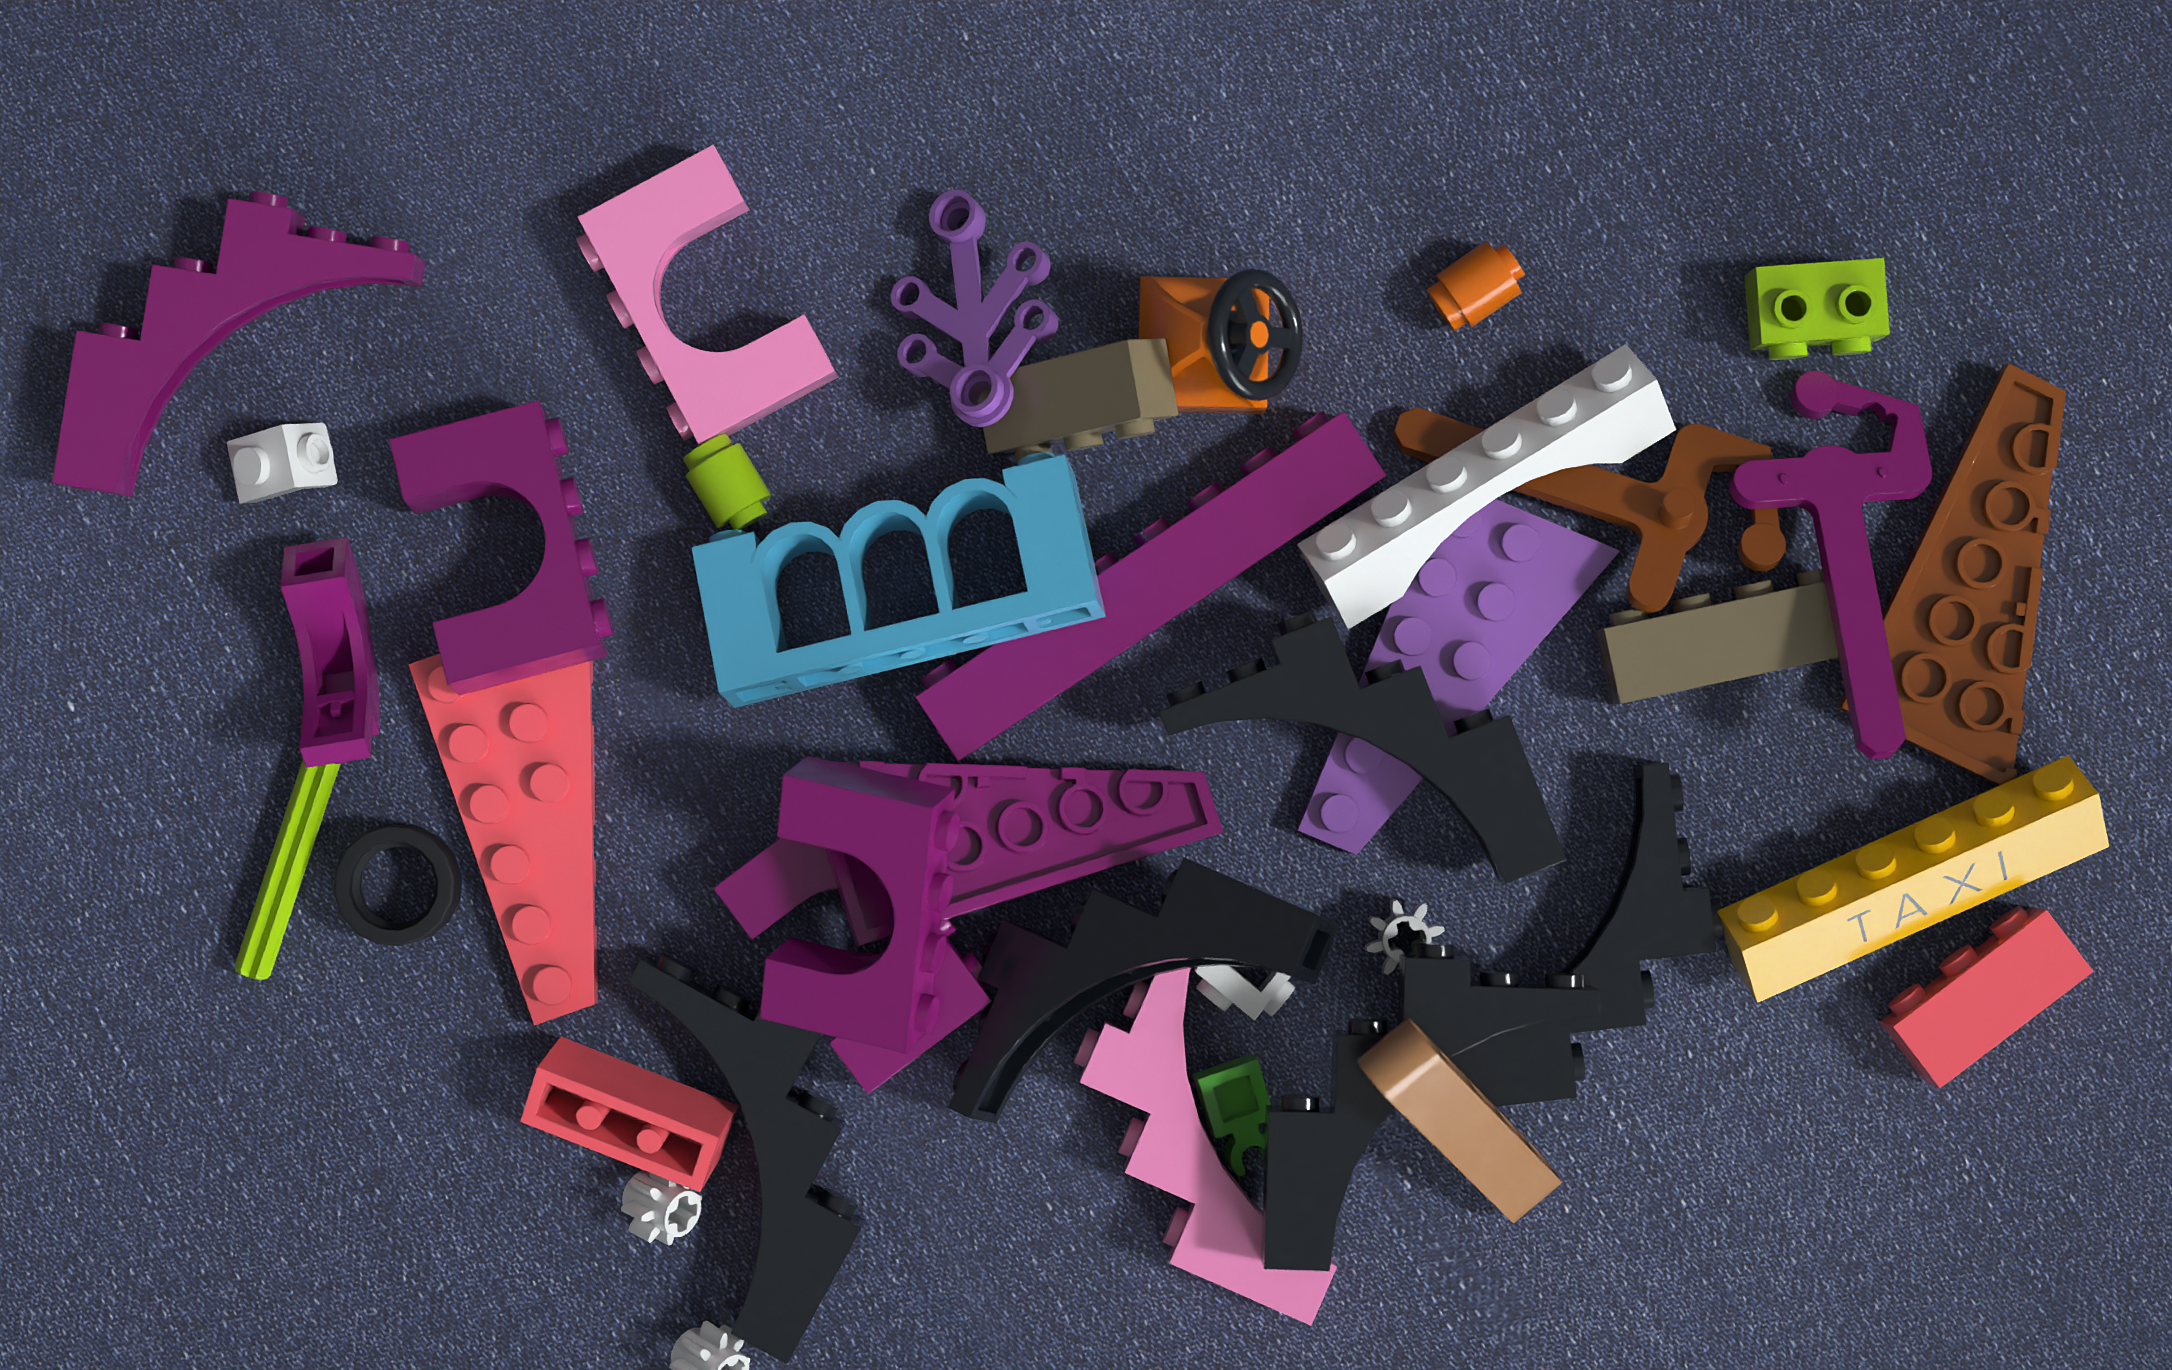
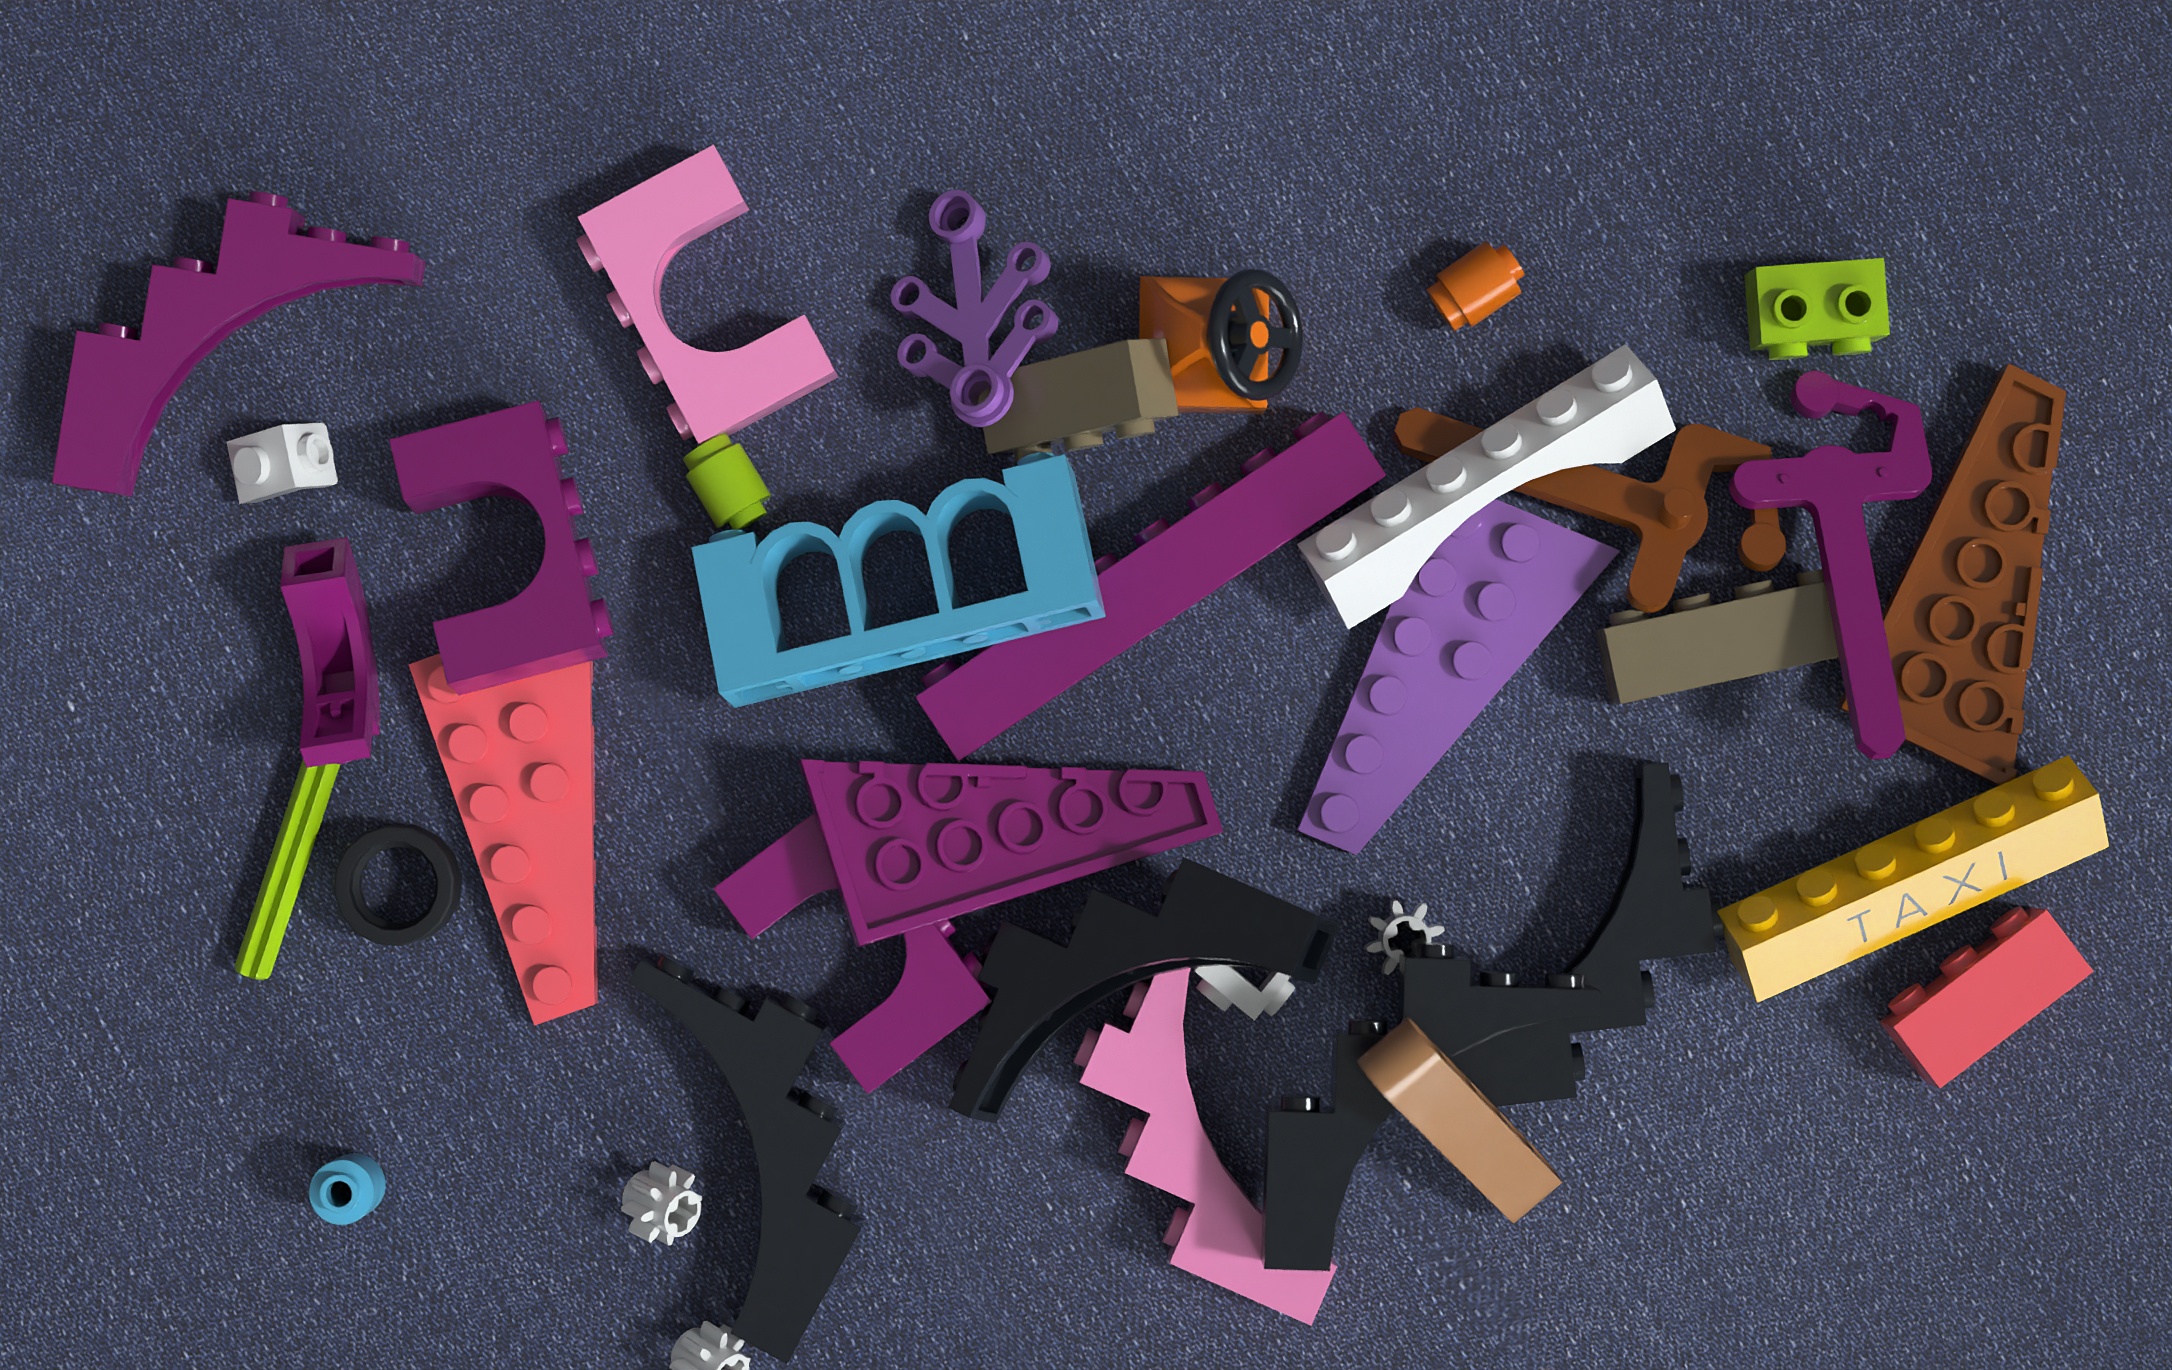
coral brick [520,1036,739,1192] -> none
magenta arch [760,756,960,1054] -> none
black arch [1158,610,1566,884] -> none
bright green plate [1192,1054,1271,1177] -> none
none -> medium azure brick [309,1153,386,1225]

